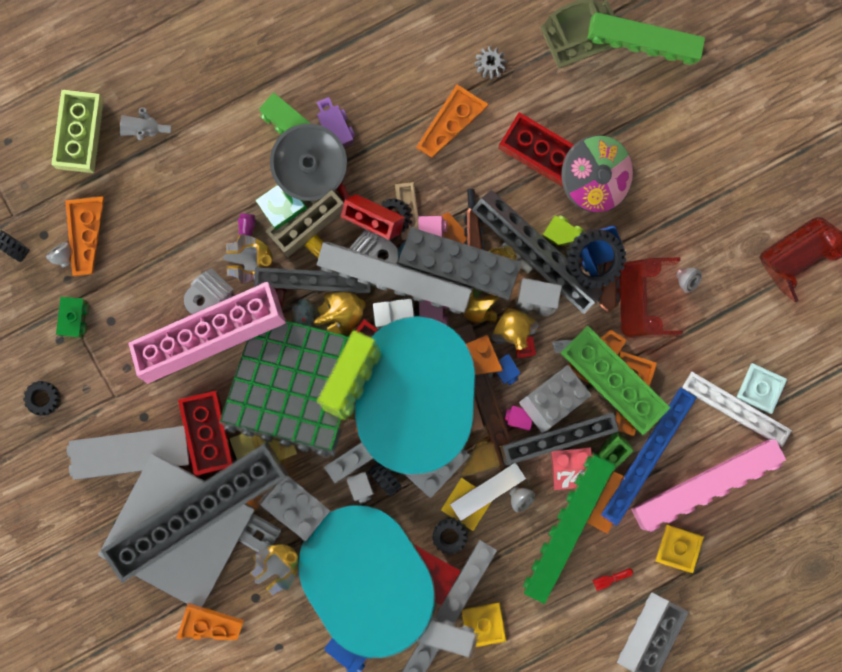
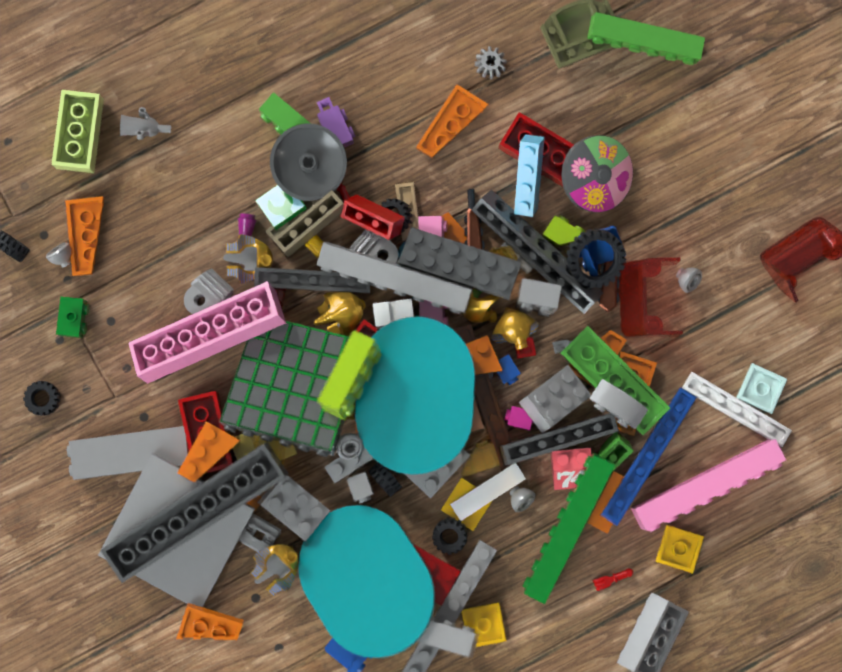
clear light blue head [292,299,317,327] -> none
none -> orange wing [177,422,241,483]
none -> light grey brick [336,433,363,460]
none -> medium azure brick [514,135,544,217]
none -> light grey brick [589,379,648,429]

